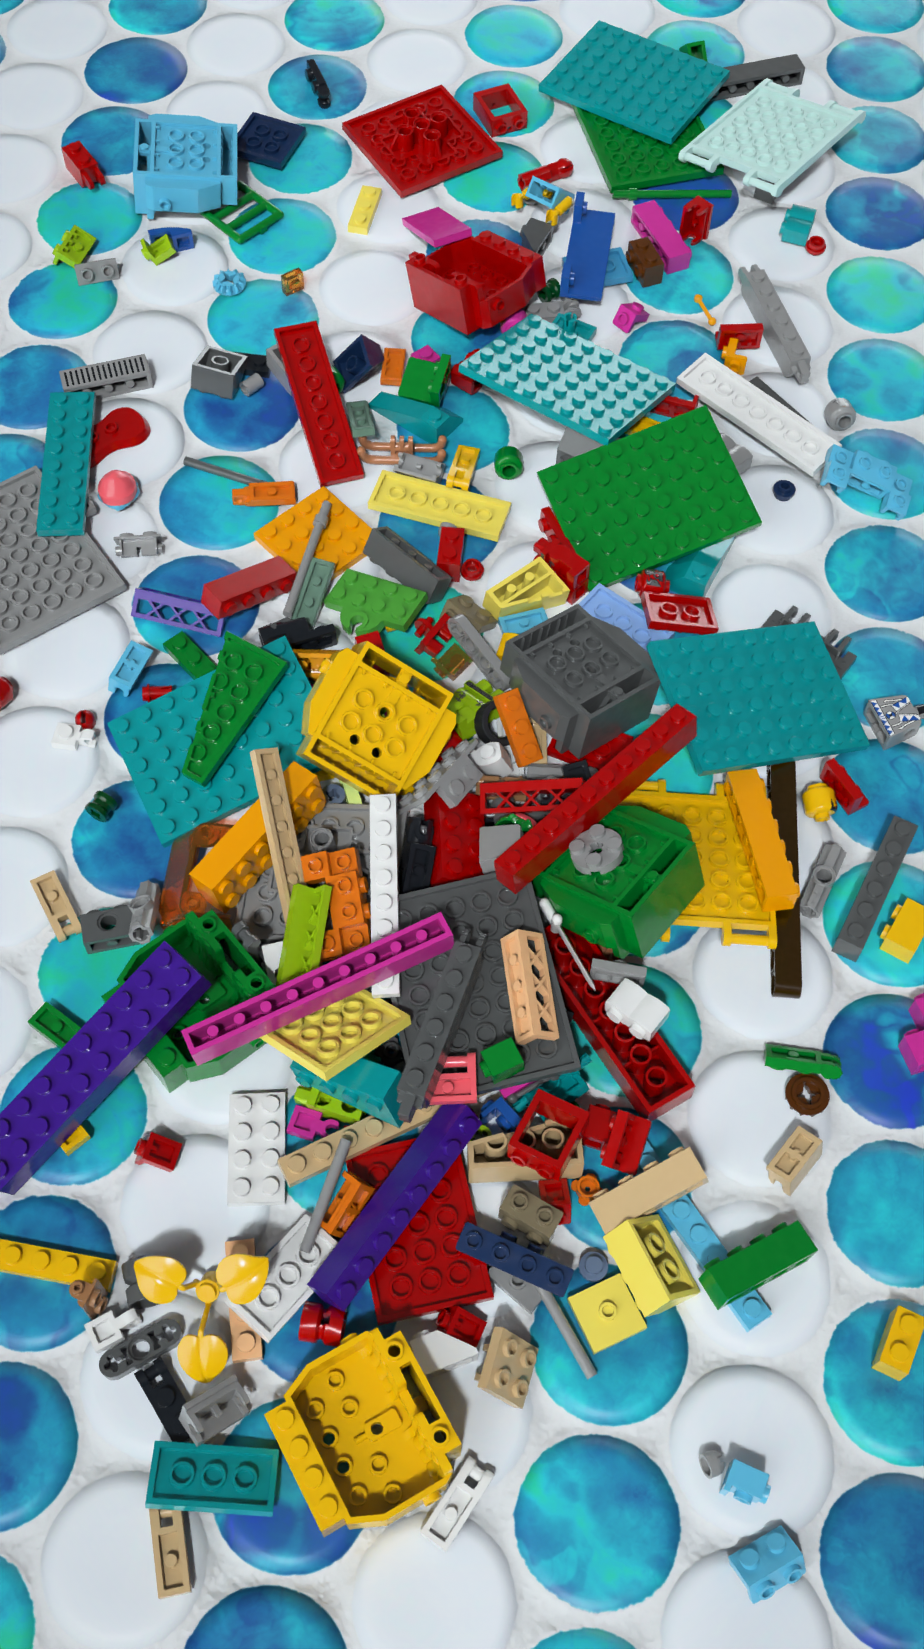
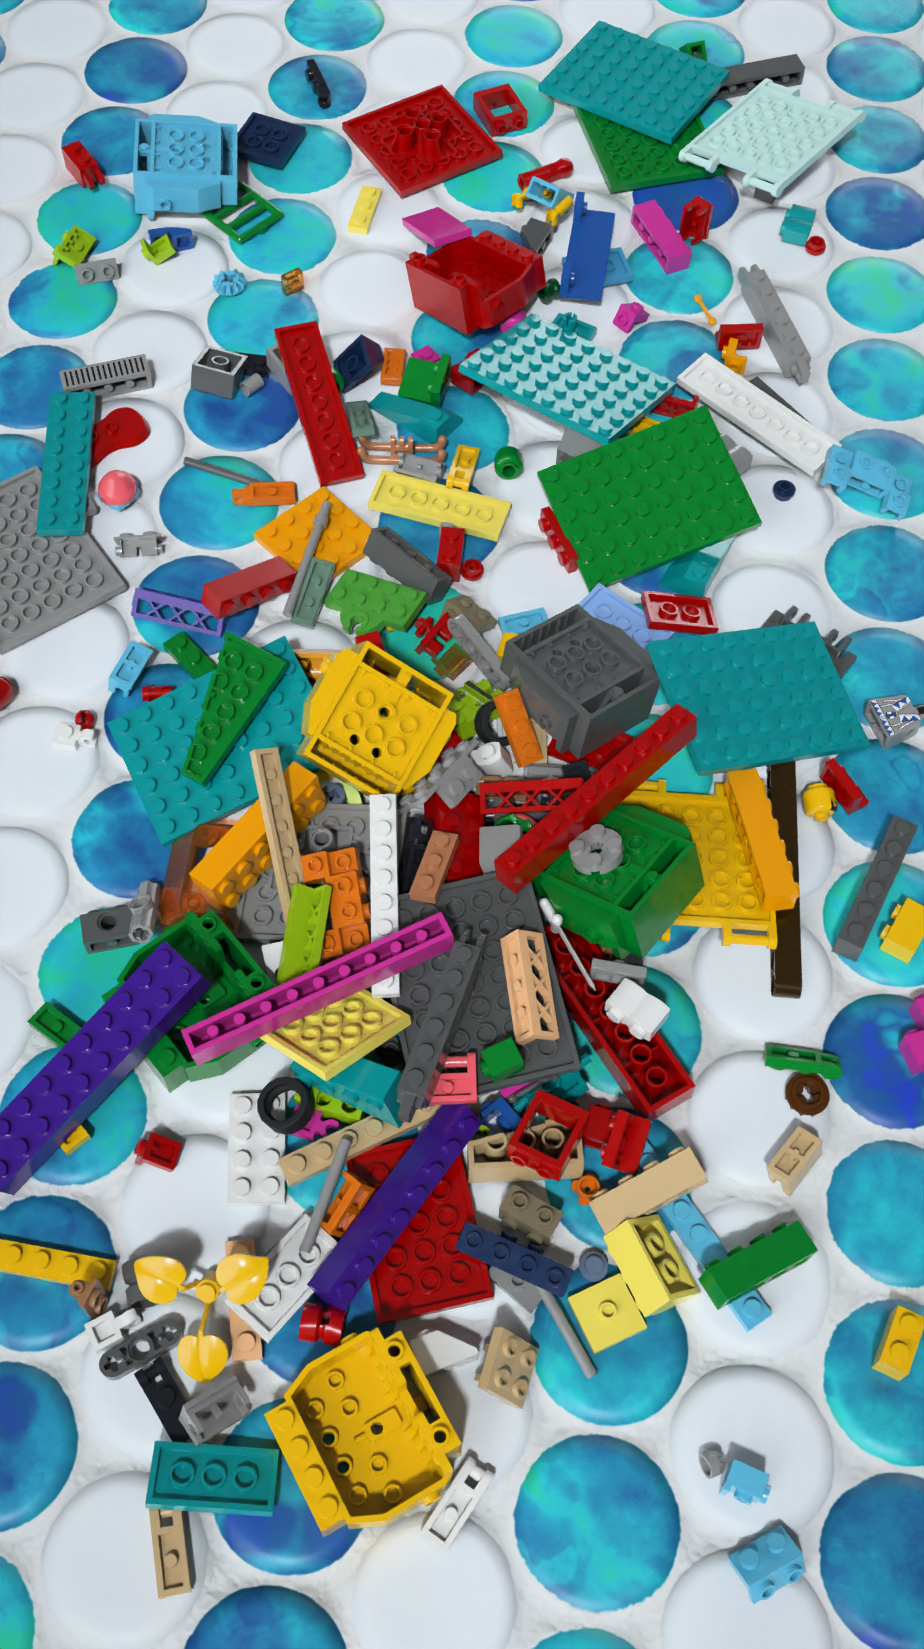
tan plate [30,870,82,943] -> none
dark green wheel [85,791,118,822] -> none
dark grey plate [231,921,263,969] -> none
black plate [258,617,337,650] -> none
red bracket [435,1306,487,1348] -> none
light yellow wedge [482,556,570,620] -> none
light grey hinge [522,298,582,323] -> none
red hips [533,537,590,605] -> none
red bracket [538,1178,571,1225] -> none
green bar [612,188,732,201] -> none
reddish brown brick [626,236,664,288] -> none
red head [634,569,670,598] -> none
light grey piece [800,843,847,919] -> none
light grey head [824,398,856,431] -> none
none -> black tyre [257,1077,314,1135]
none -> nougat plate [409,830,459,904]

